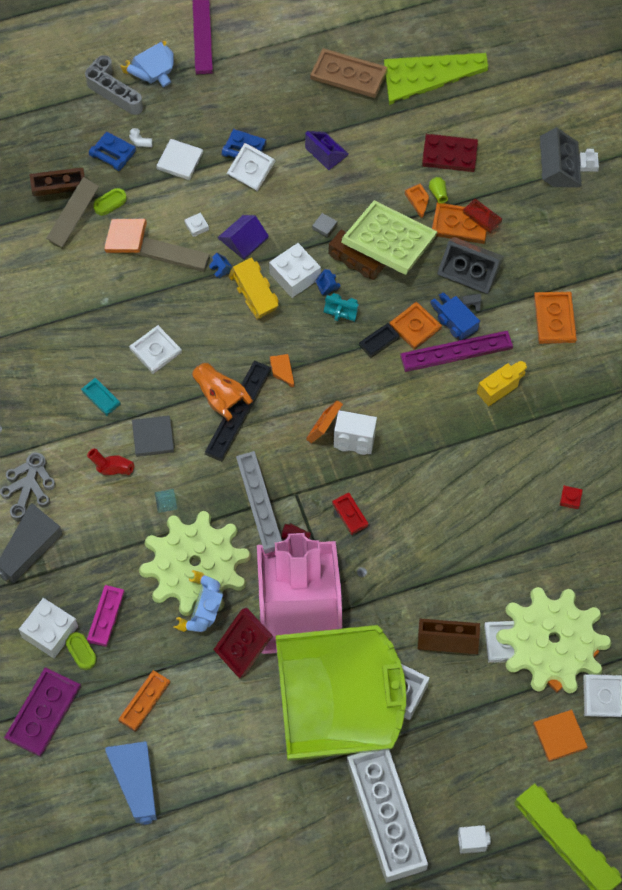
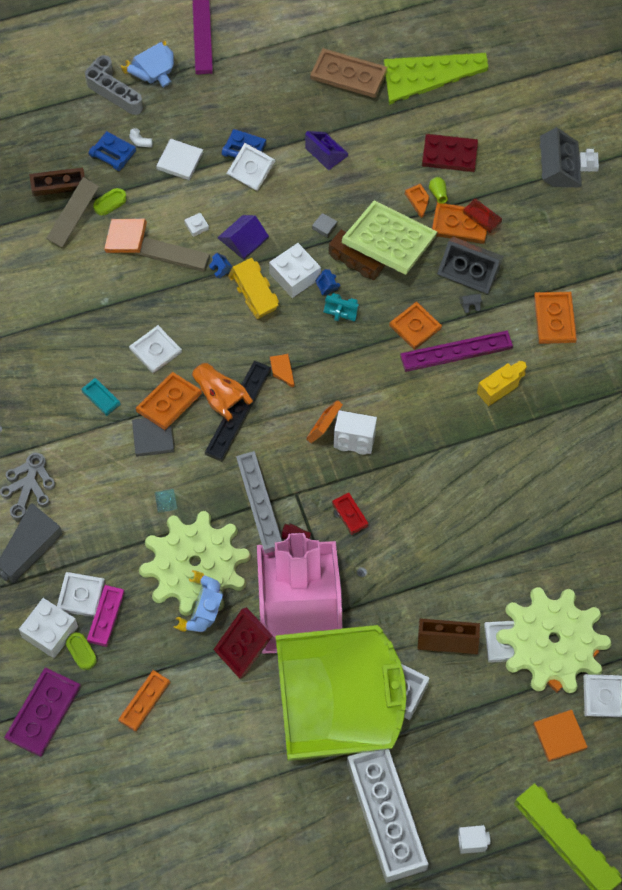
red arm [87,448,134,475] -> none
medium blue slope [105,741,157,825] -> none
black tile [359,323,400,358] -> none
blue hinge [430,293,480,340] -> none
red plate [559,485,583,509] -> none
none -> white tile [57,572,105,617]
none -> orange tile [136,372,202,430]

